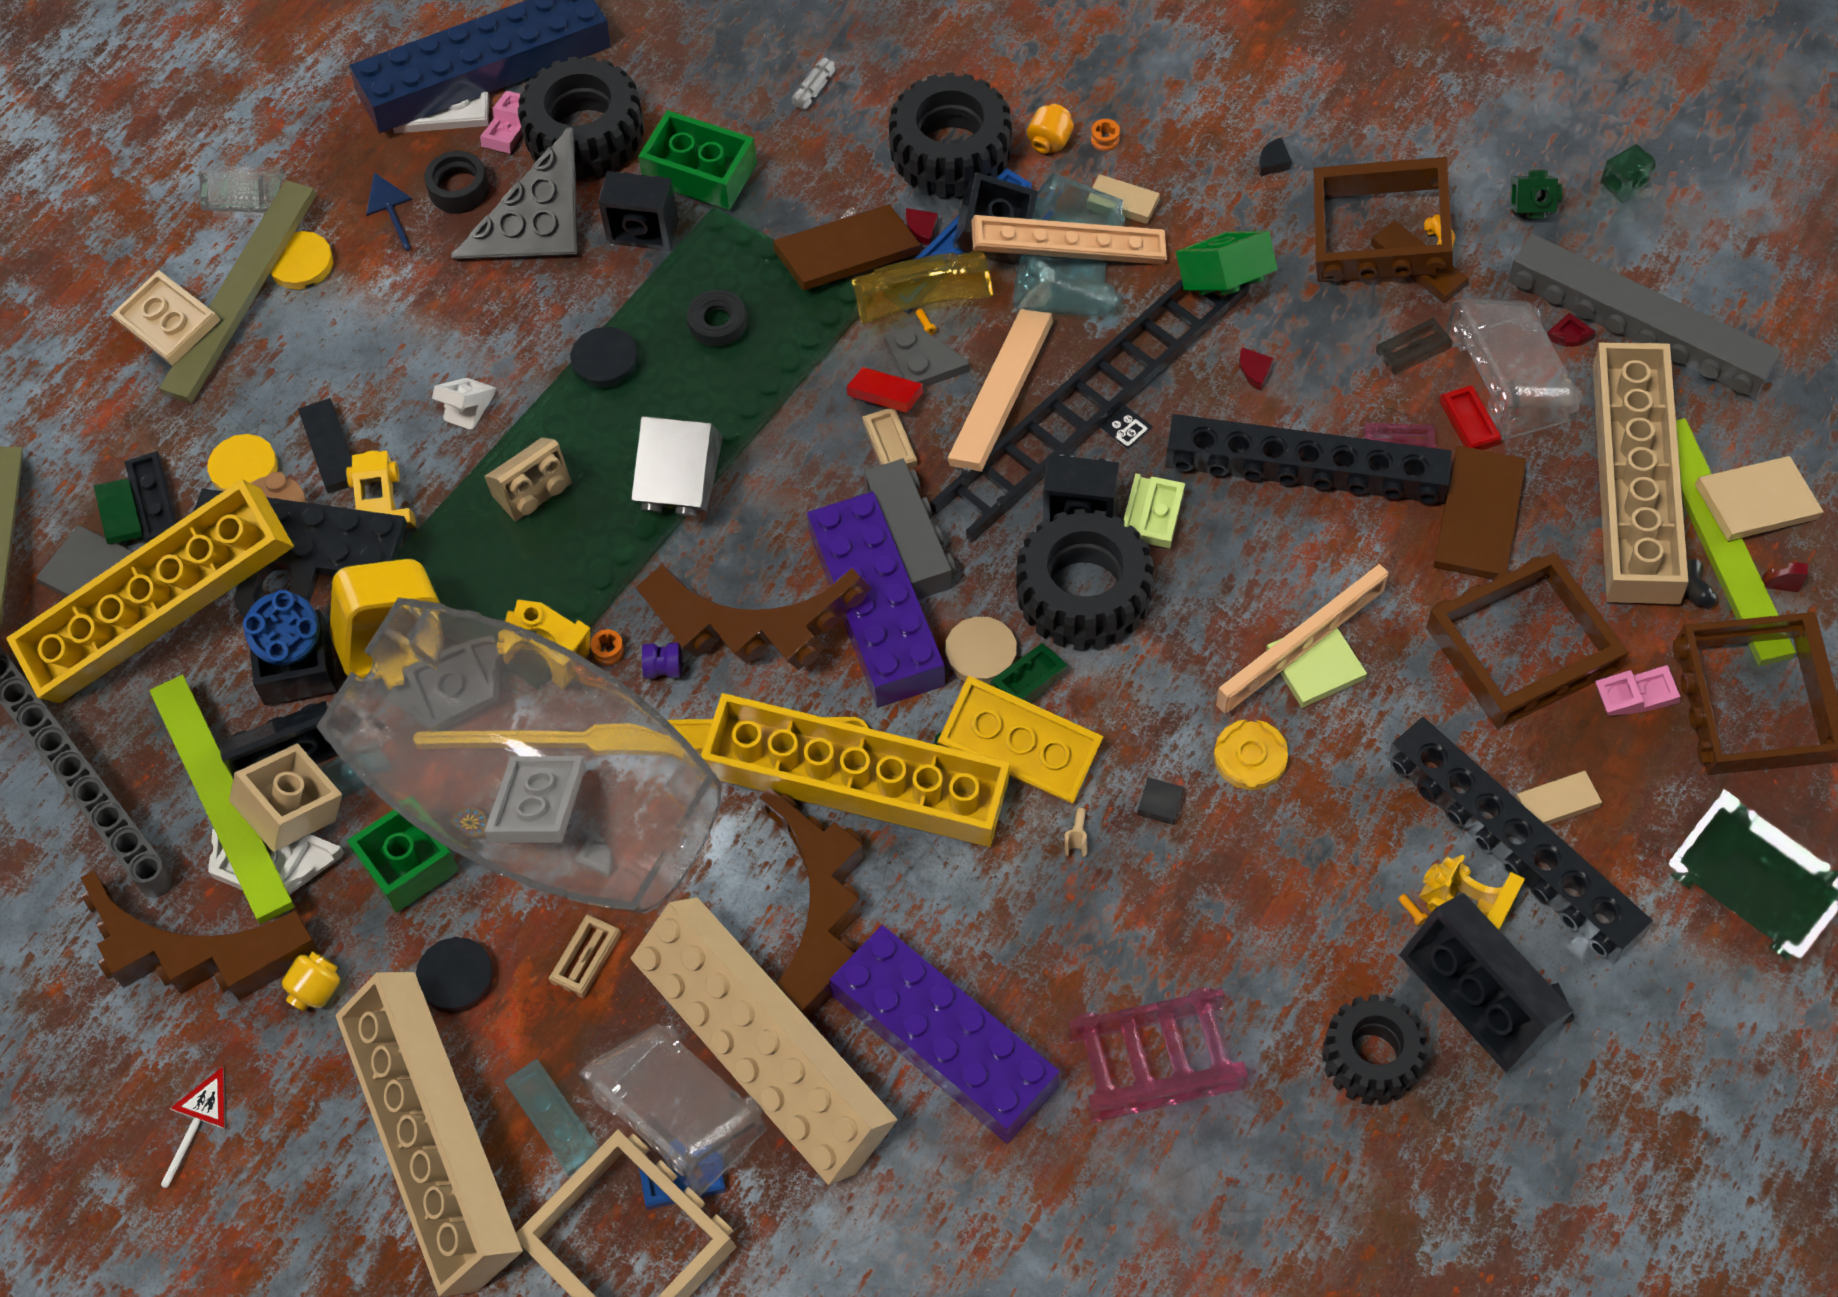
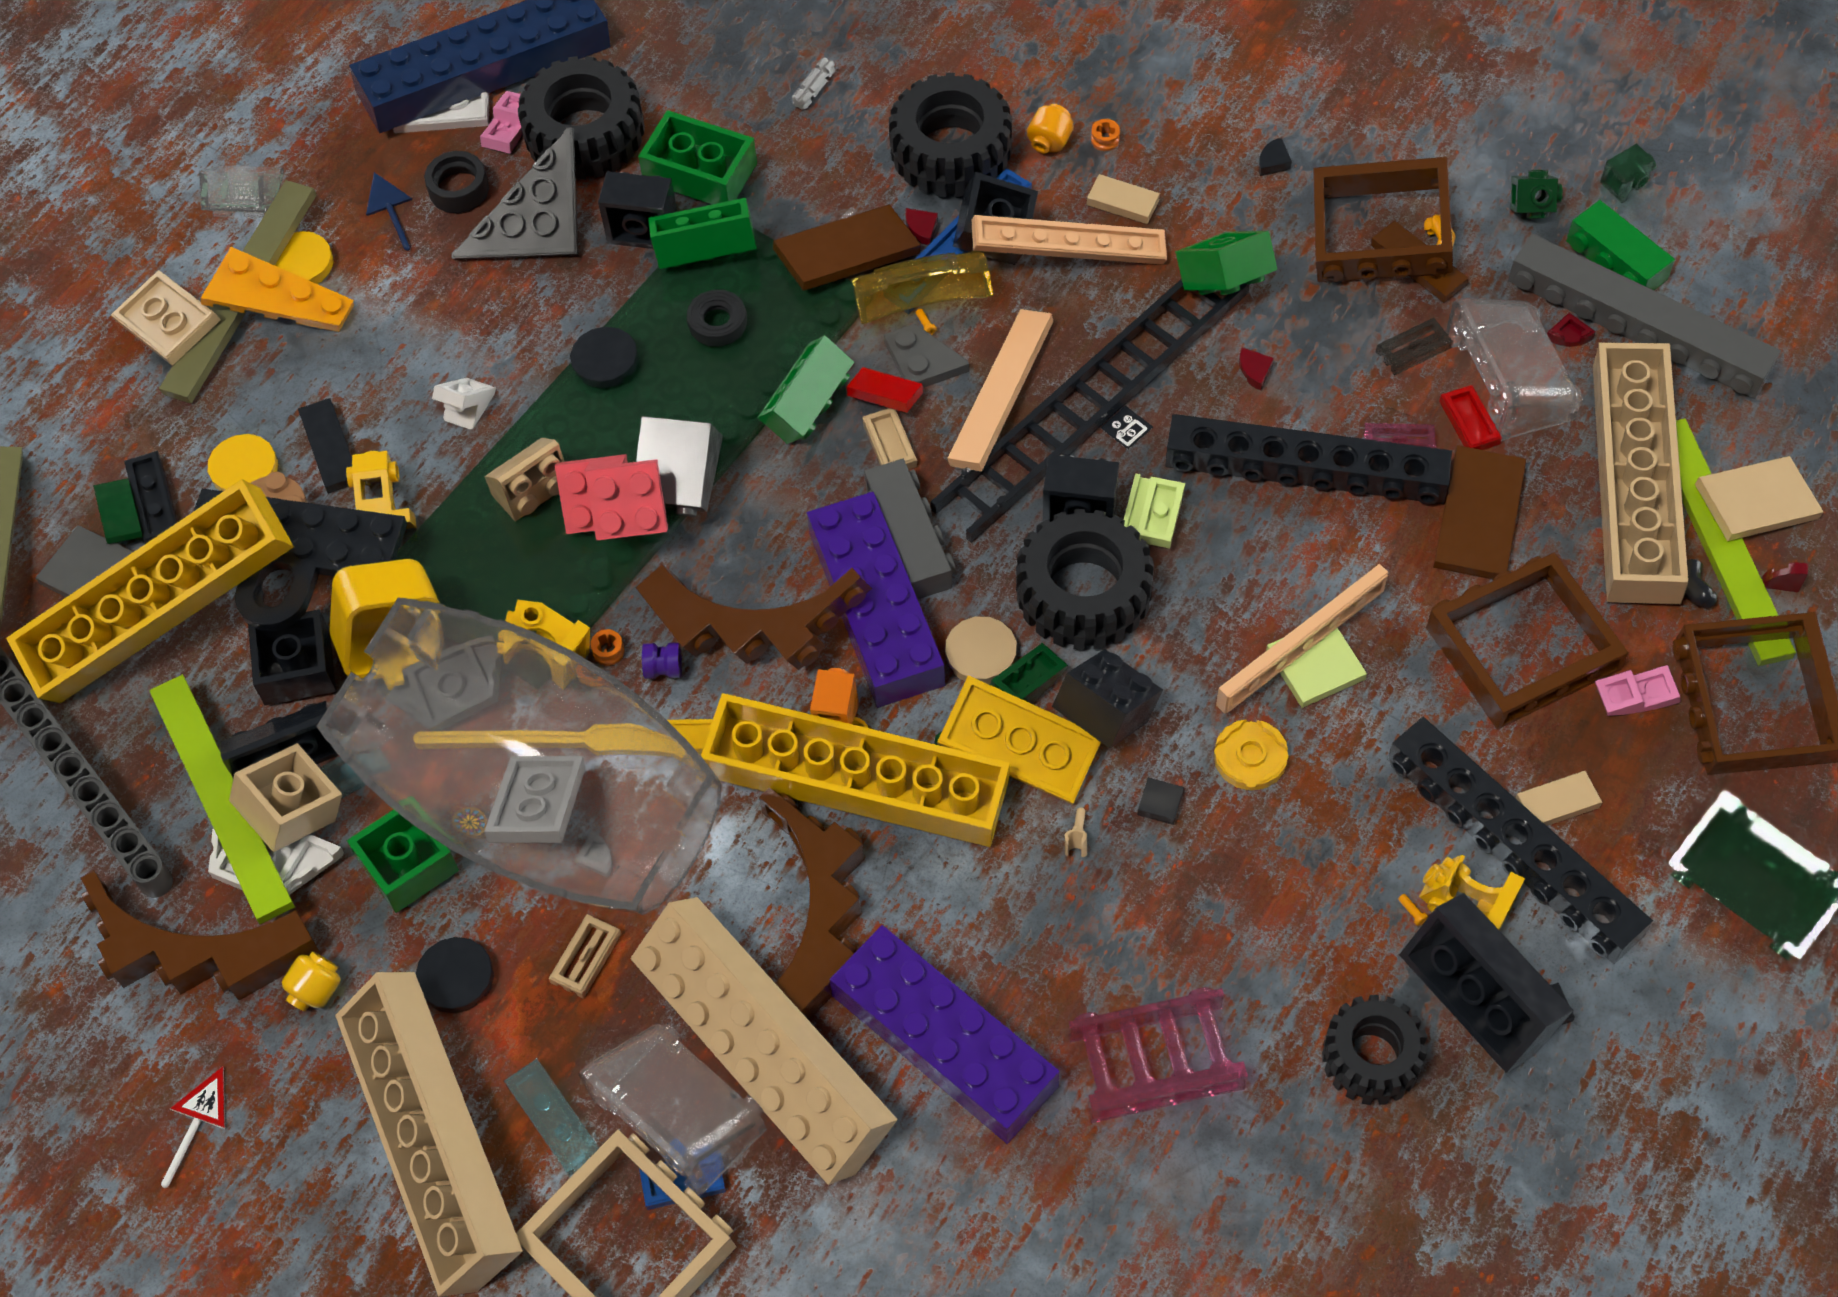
blue tile [243,590,320,665] -> none
clear light blue windscreen [1013,173,1125,317] -> none
none -> light orange wing [200,247,354,332]
none -> coral bracket [555,454,668,541]
none -> green brick [648,198,757,269]
none -> brick [757,335,854,444]
none -> orange slope [810,668,859,724]
none -> black brick [1052,649,1163,748]
none -> green brick [1566,200,1675,290]

